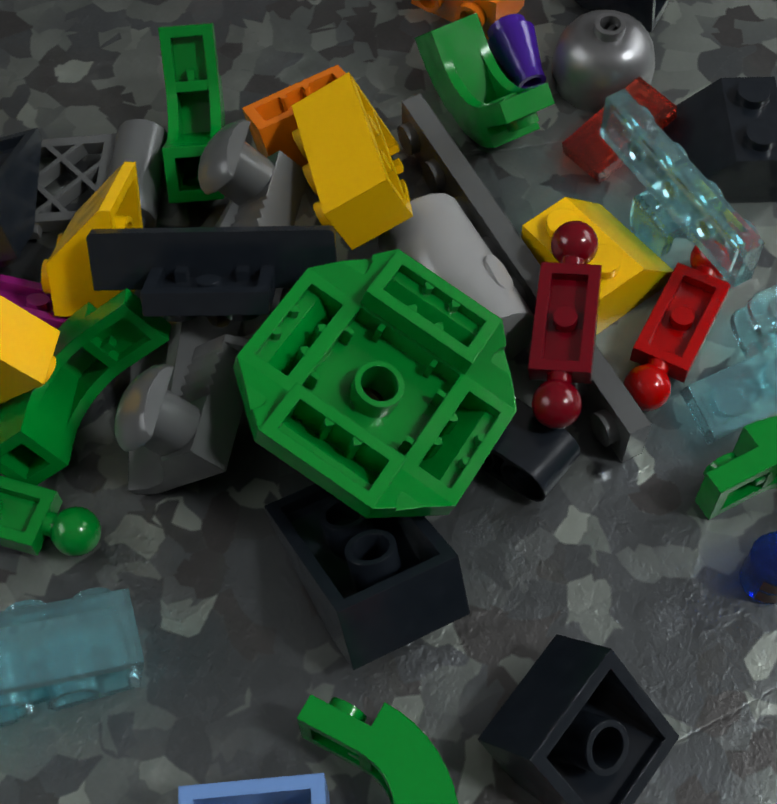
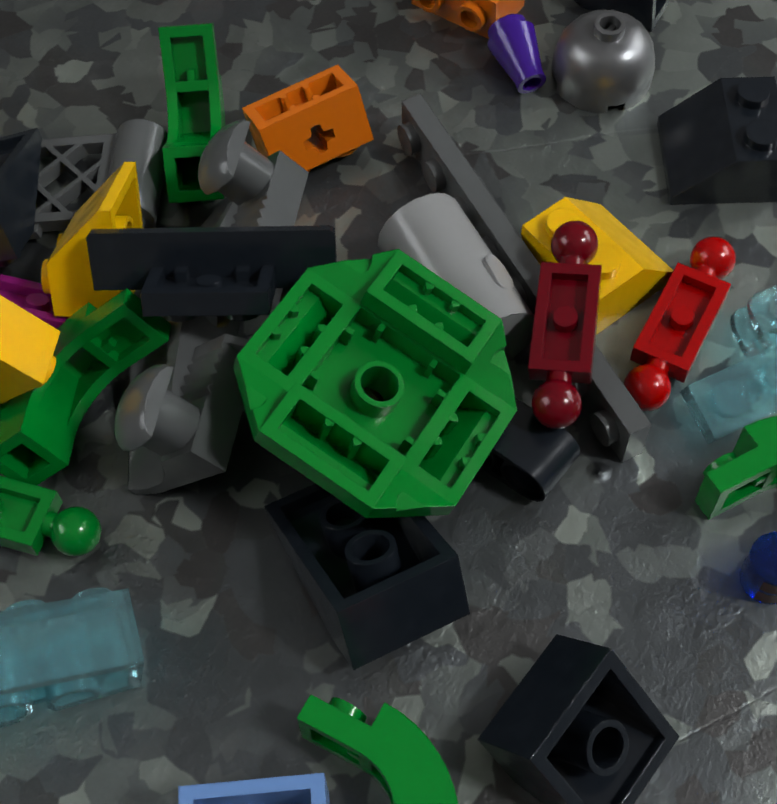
yellow wedge [292,72,413,250] -> none
green arch [414,13,555,148] -> none
clear red tile [562,76,677,184] -> none
clear light blue plate [600,88,765,288] -> none

